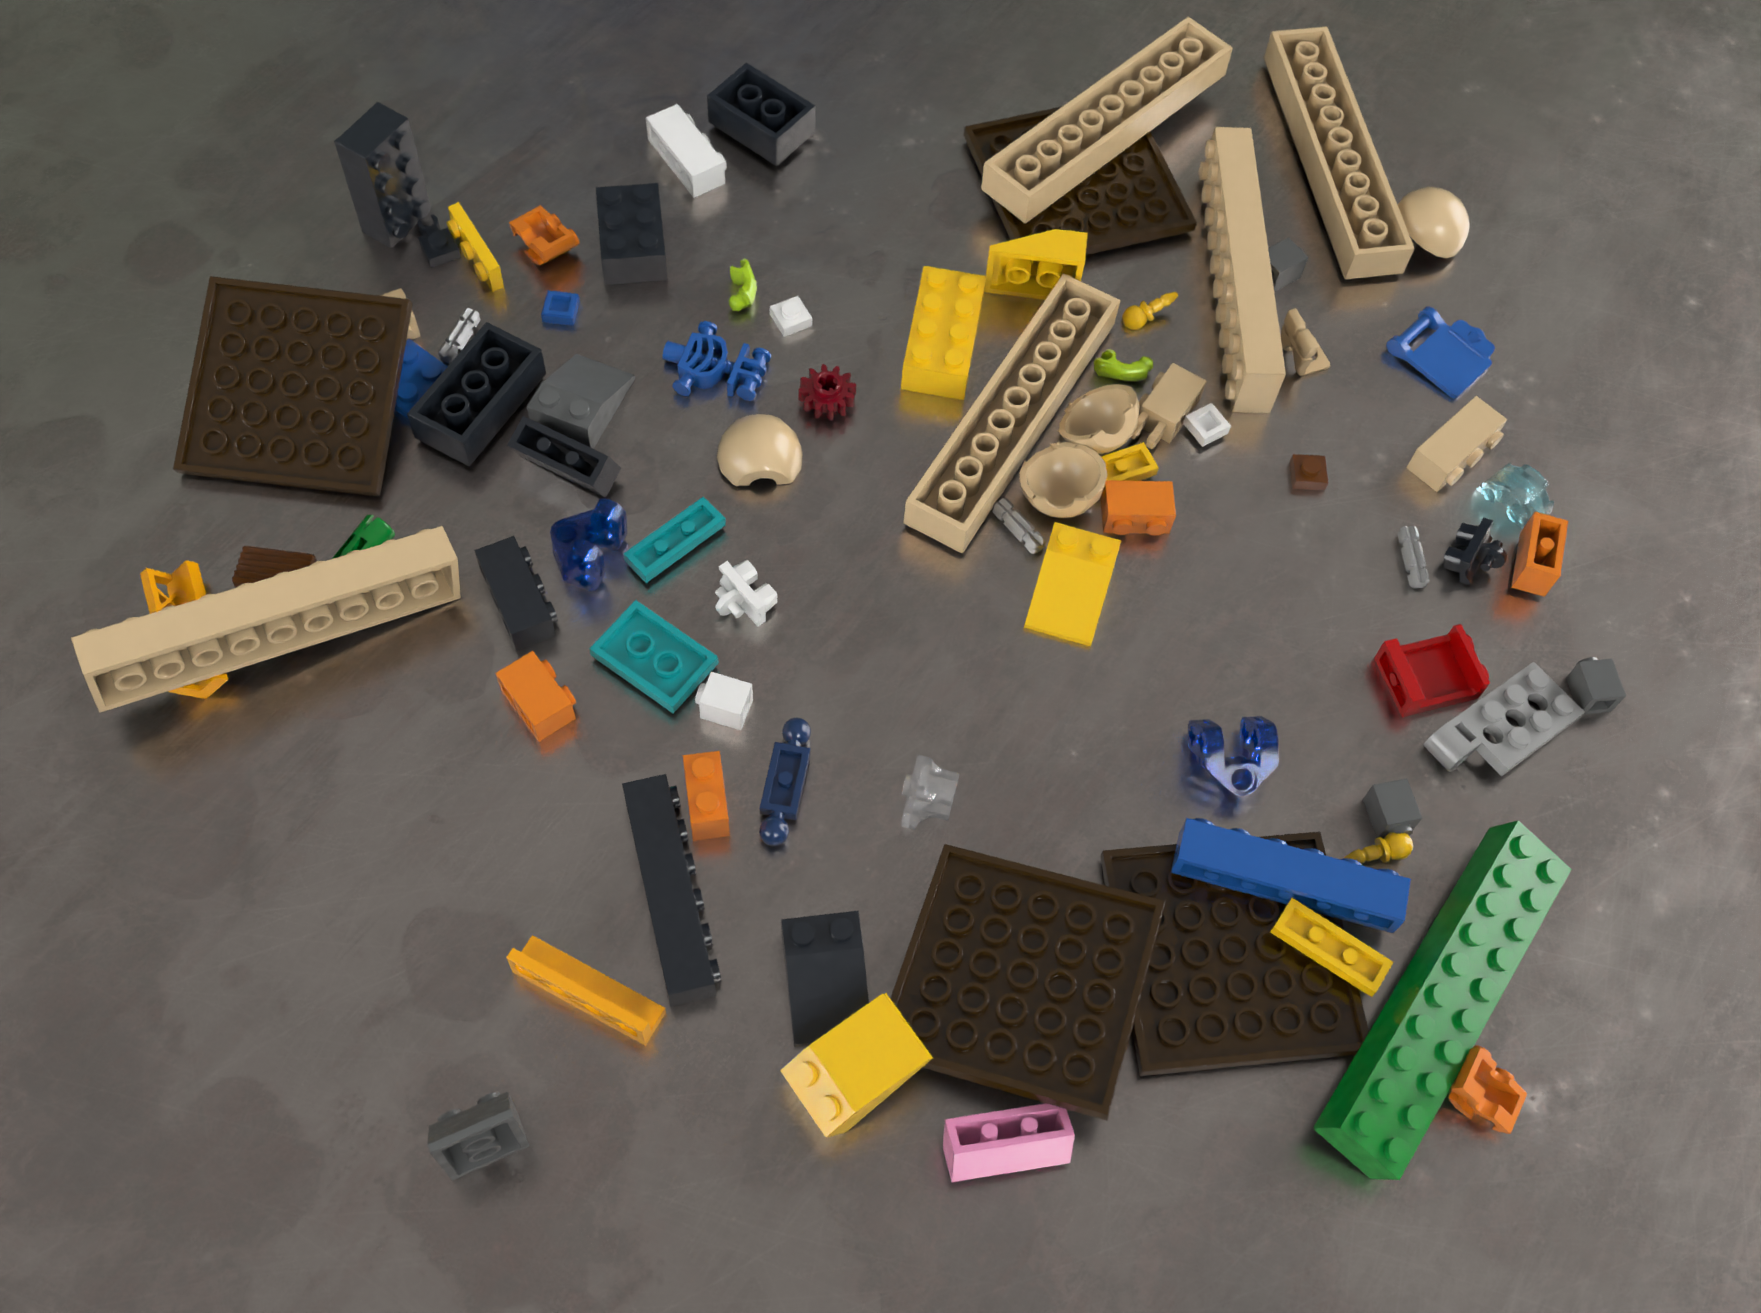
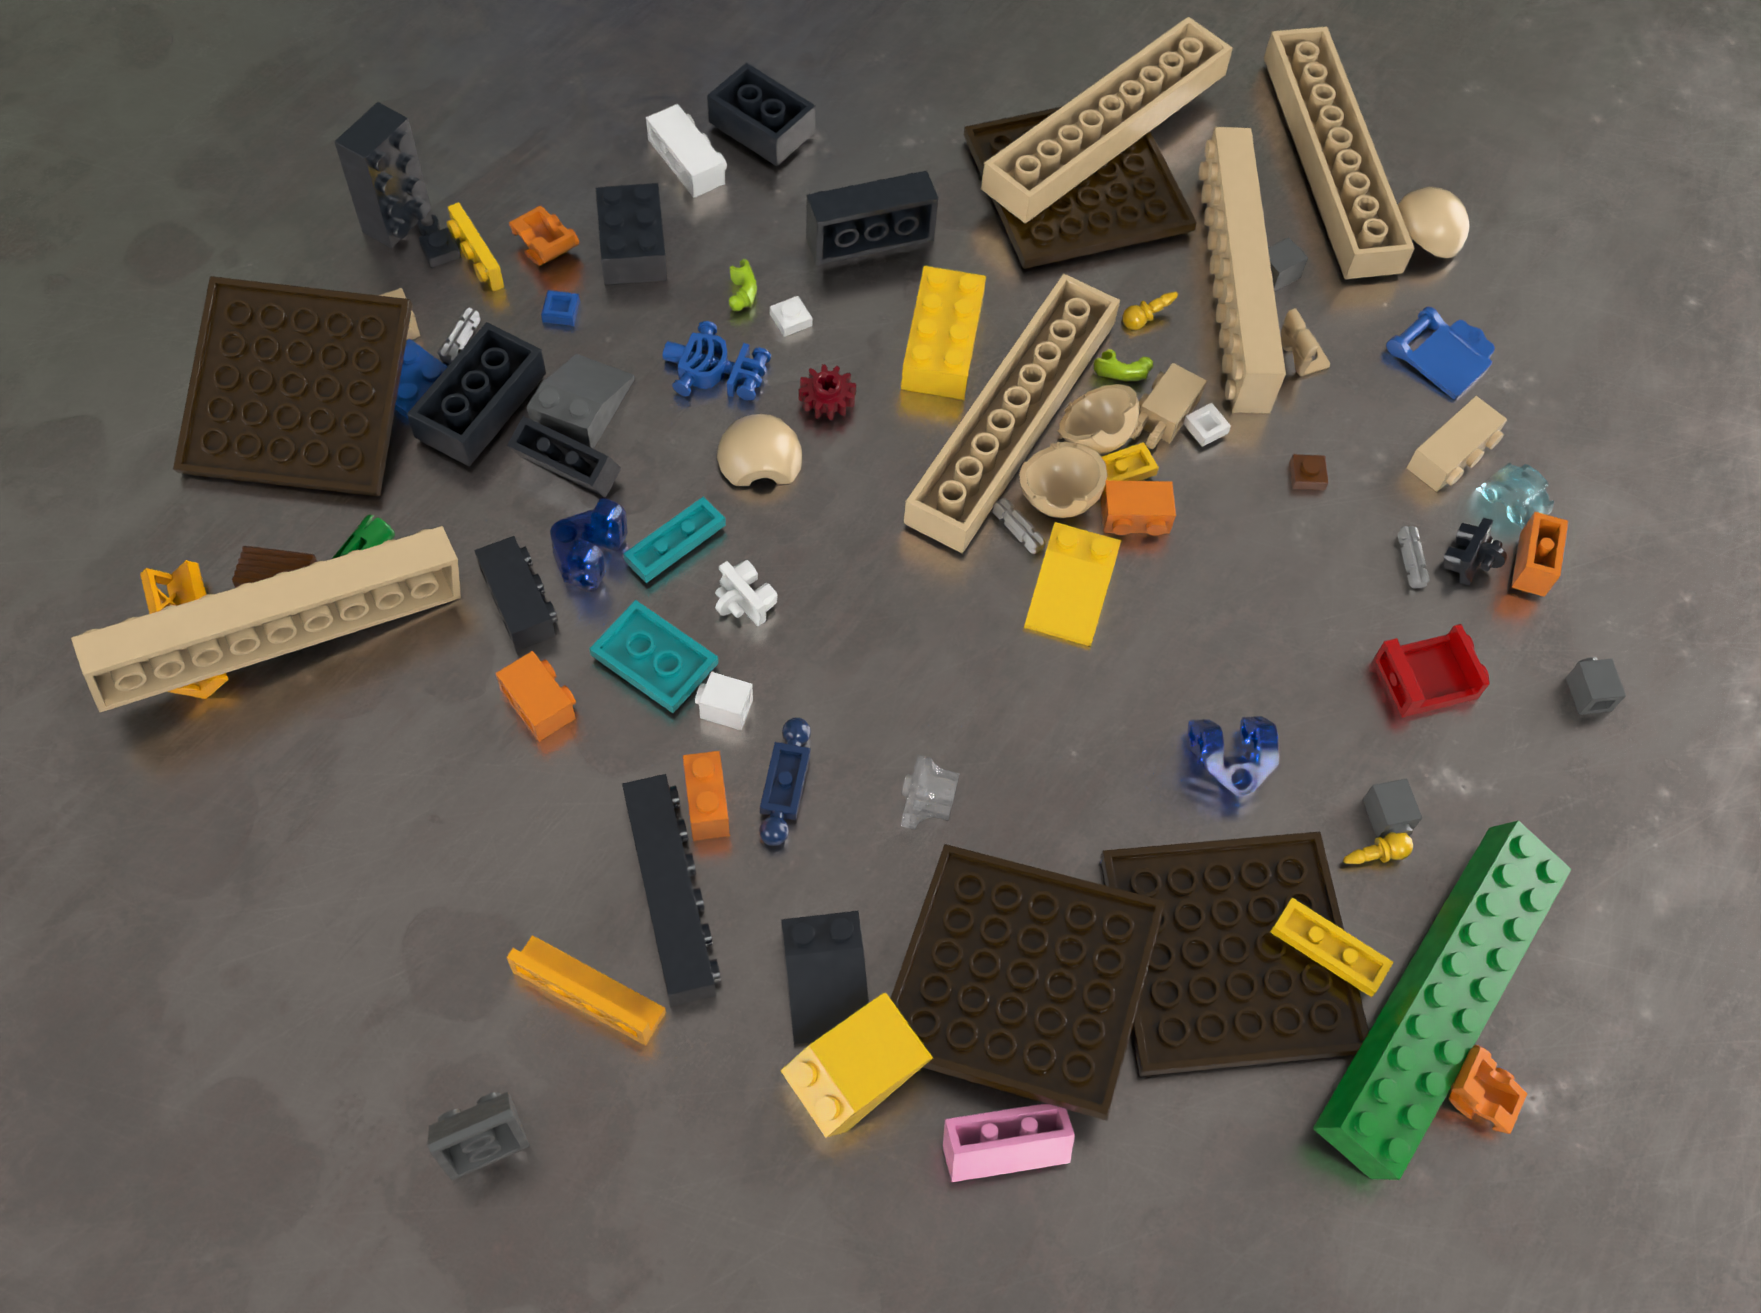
yellow slope [984,229,1087,300] -> none
blue brick [1171,818,1411,933] -> none
light grey hinge [1423,662,1585,776] -> none
none -> black brick [806,171,939,265]

